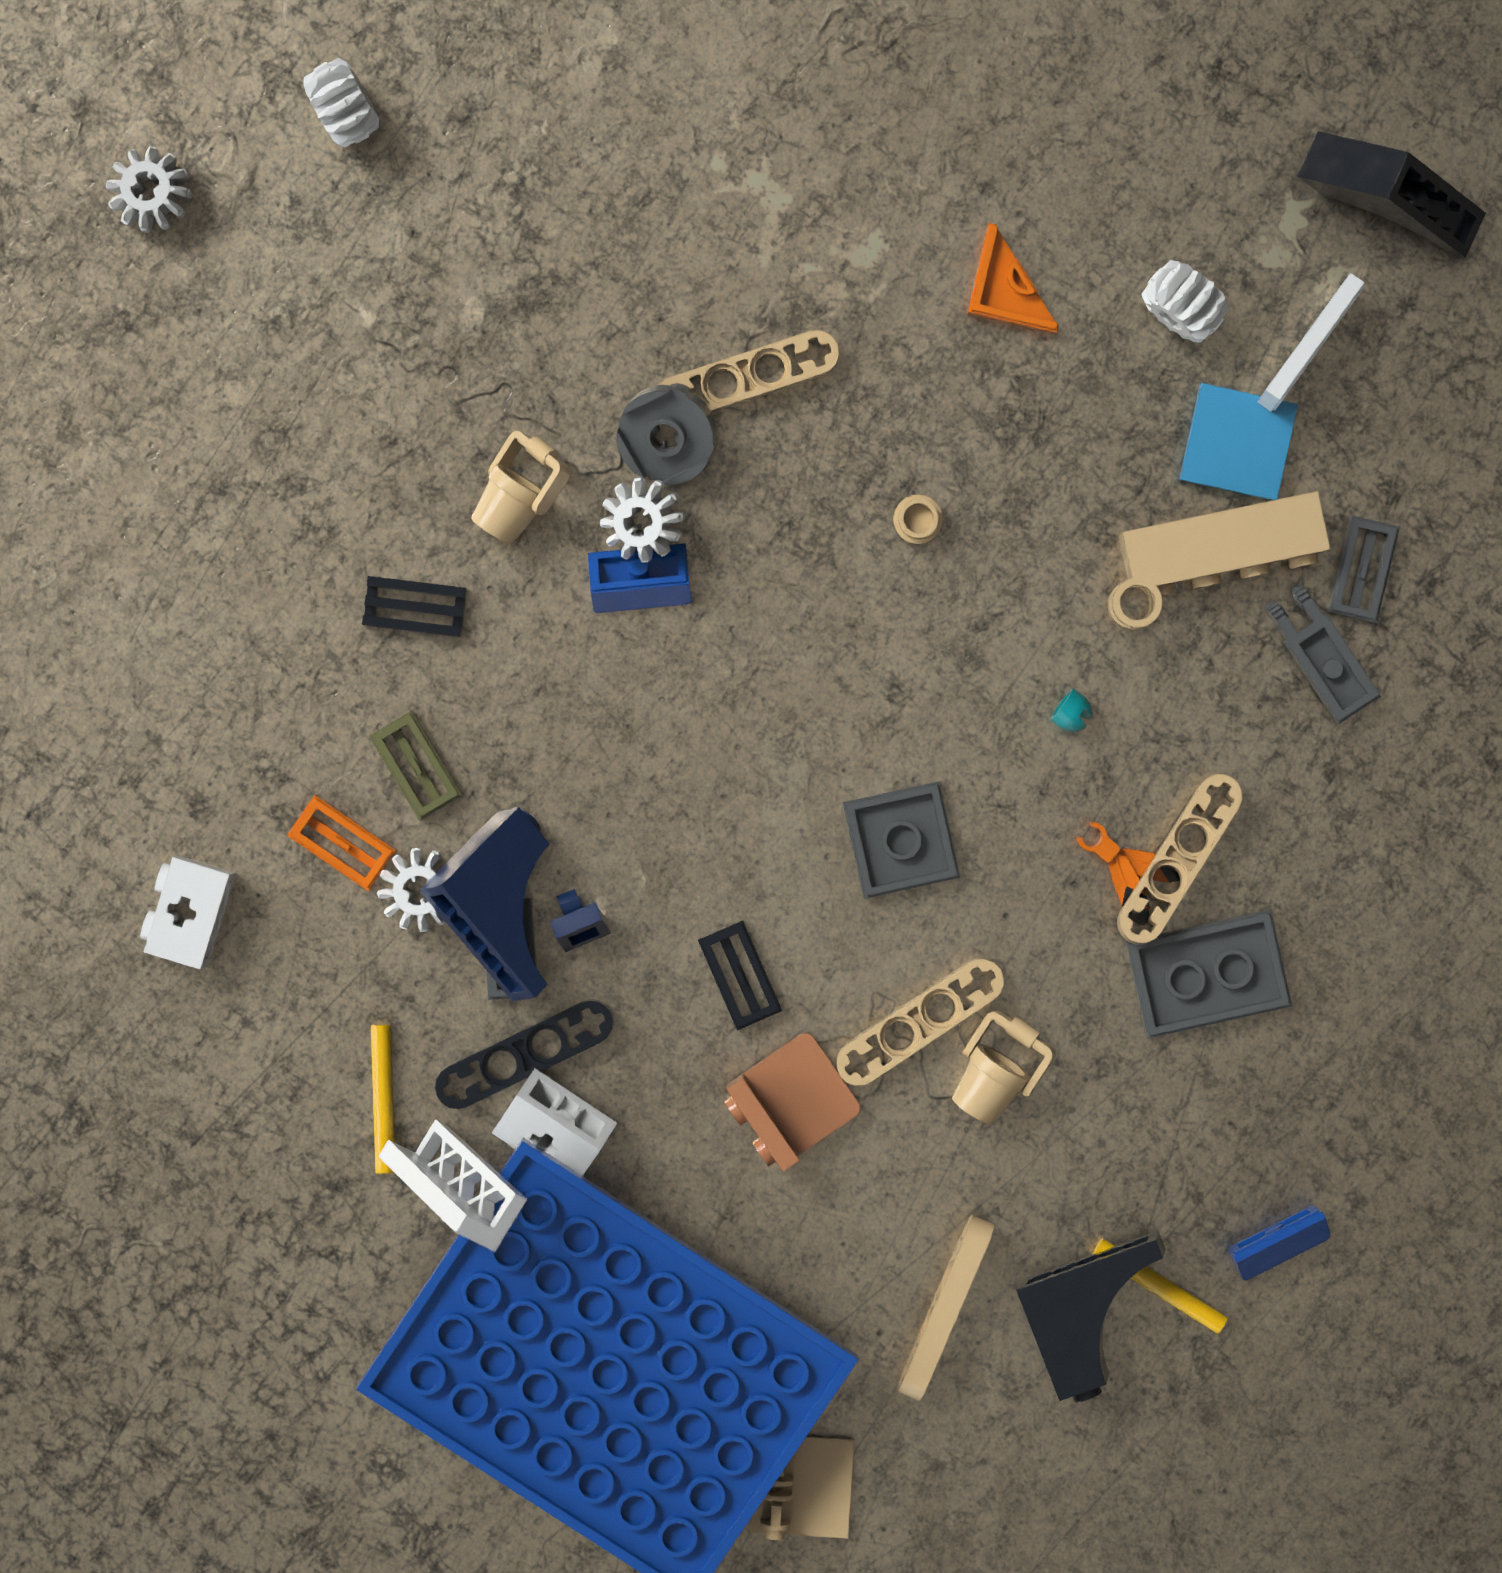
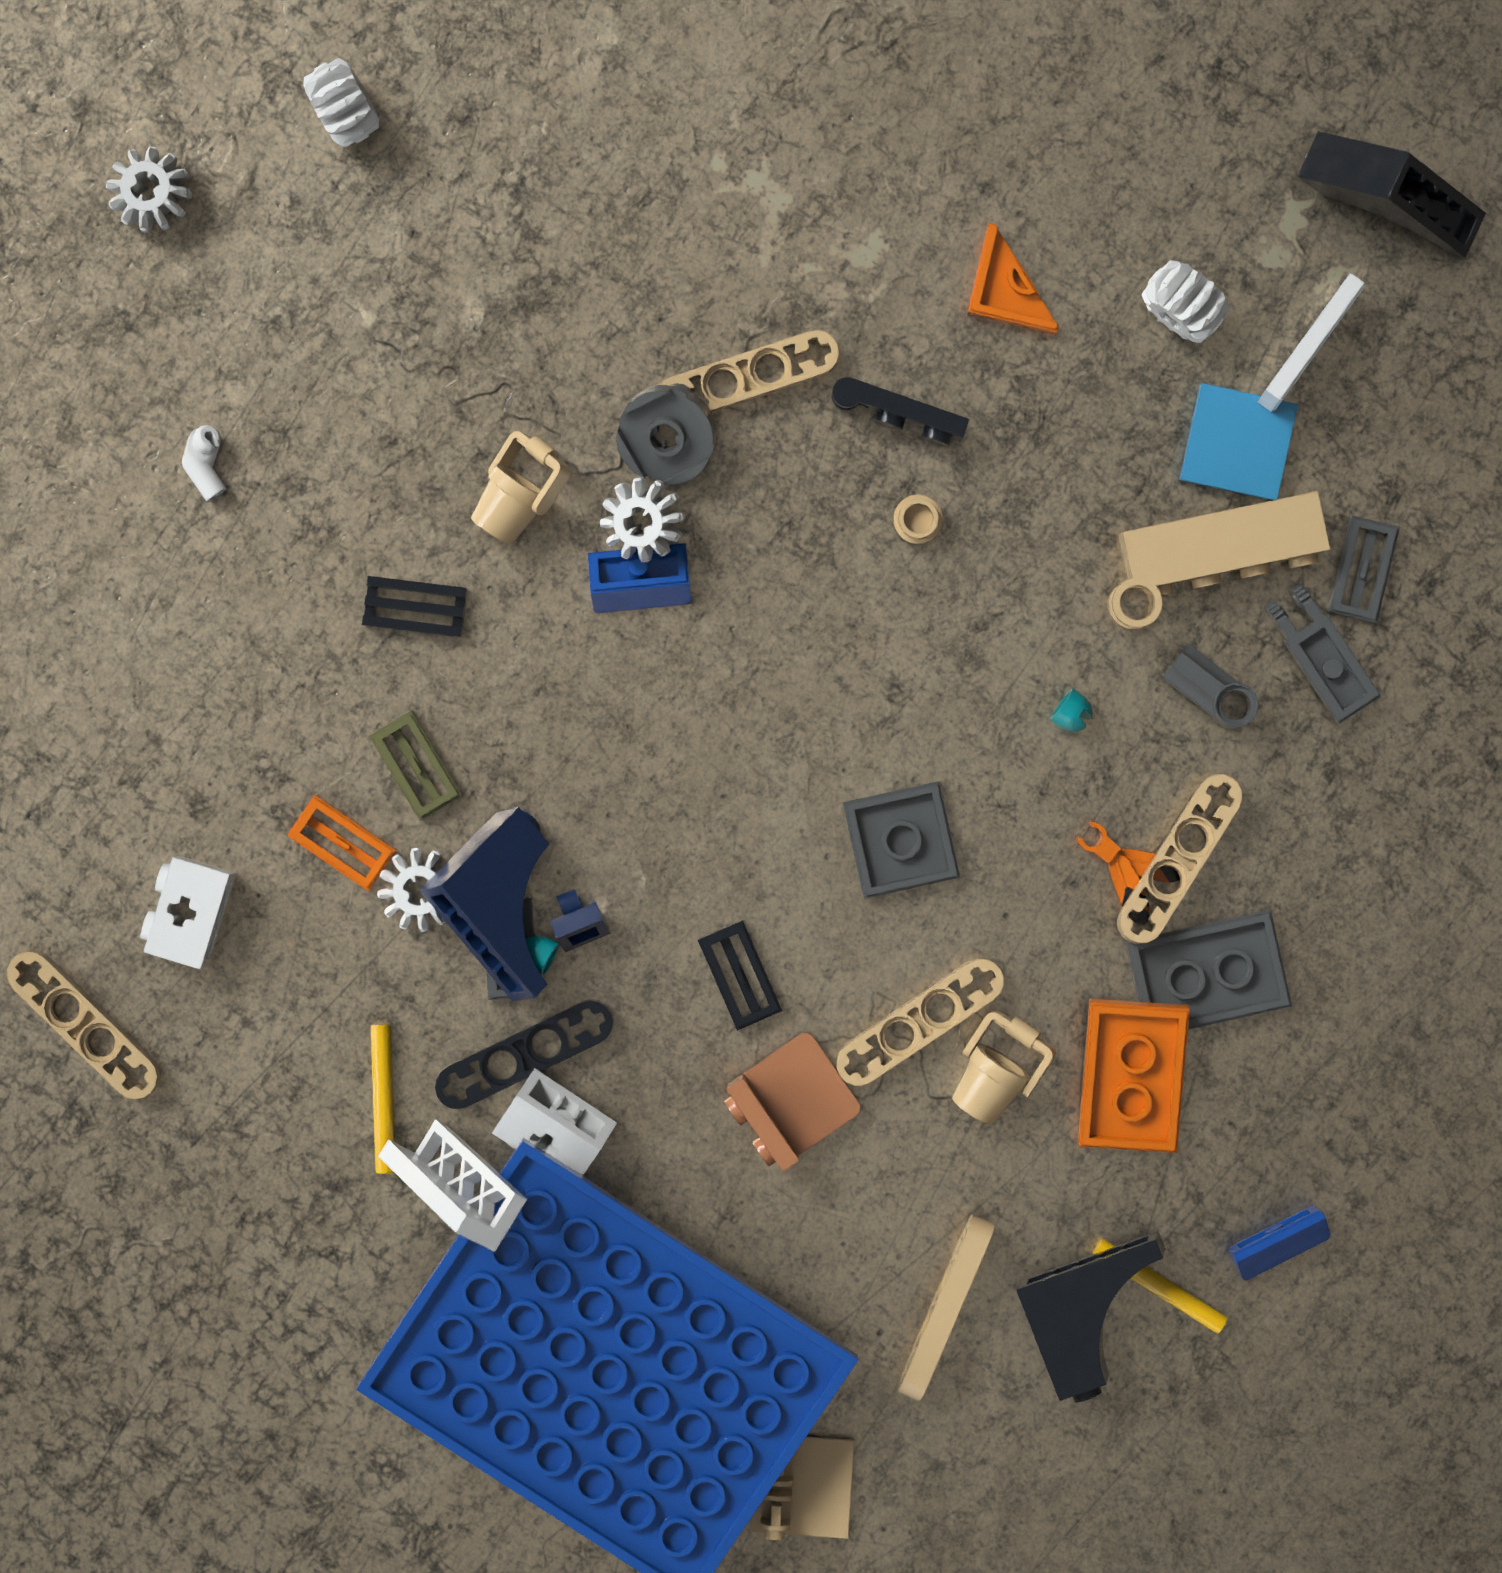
none -> tan beam [6,950,161,1099]
none -> white arm [182,425,227,502]
none -> teal hinge [526,935,560,977]
none -> black plate [831,377,970,446]
none -> orange tile [1077,998,1190,1153]
none -> dark grey piece [1162,644,1259,730]

